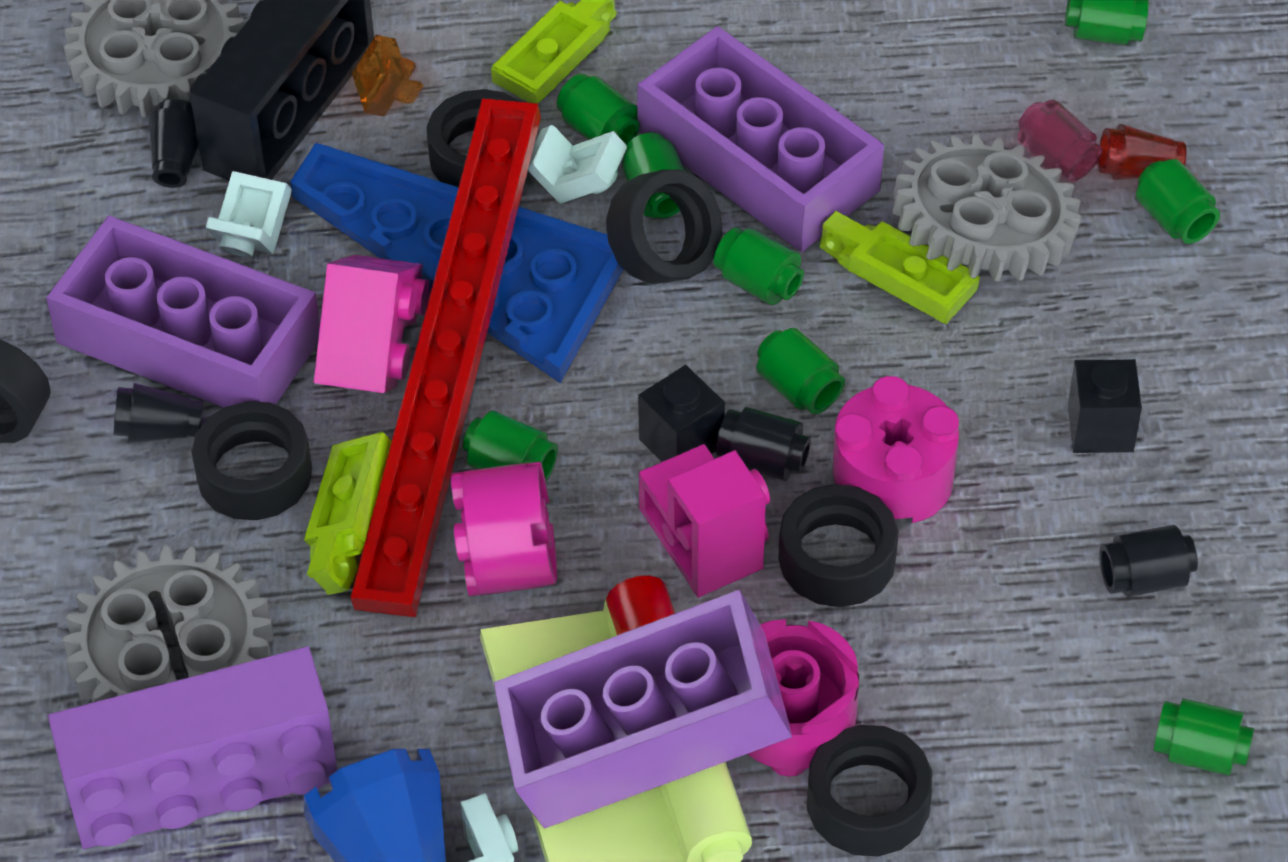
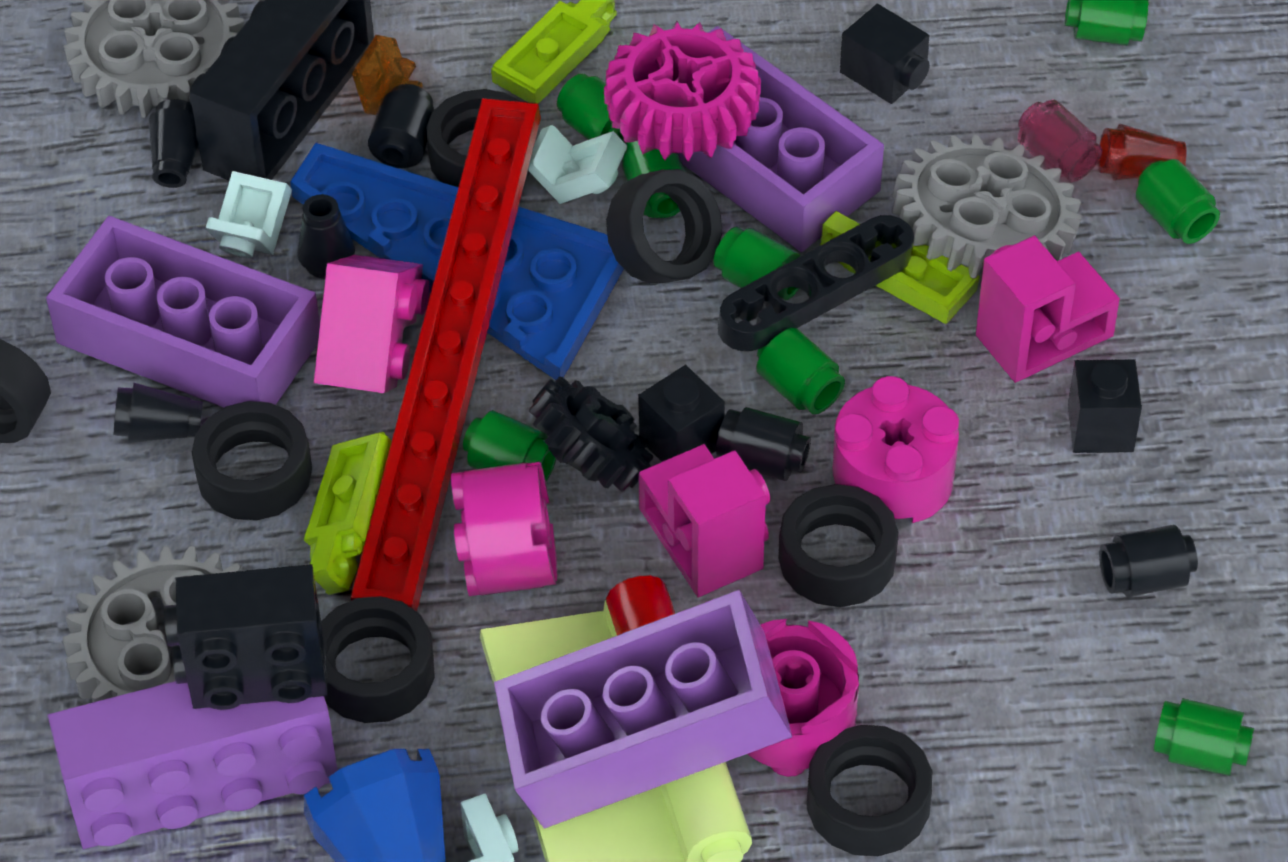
none -> black brick [164,564,328,710]
none -> black cone [297,194,355,279]
none -> black tyre [321,596,435,723]
none -> black brick [368,84,435,168]
none -> black gear [529,377,653,492]
none -> dark pink gear [604,20,761,162]
none -> black beam [718,215,914,351]
none -> black brick [840,3,930,104]
none -> dark pink brick [976,235,1120,383]

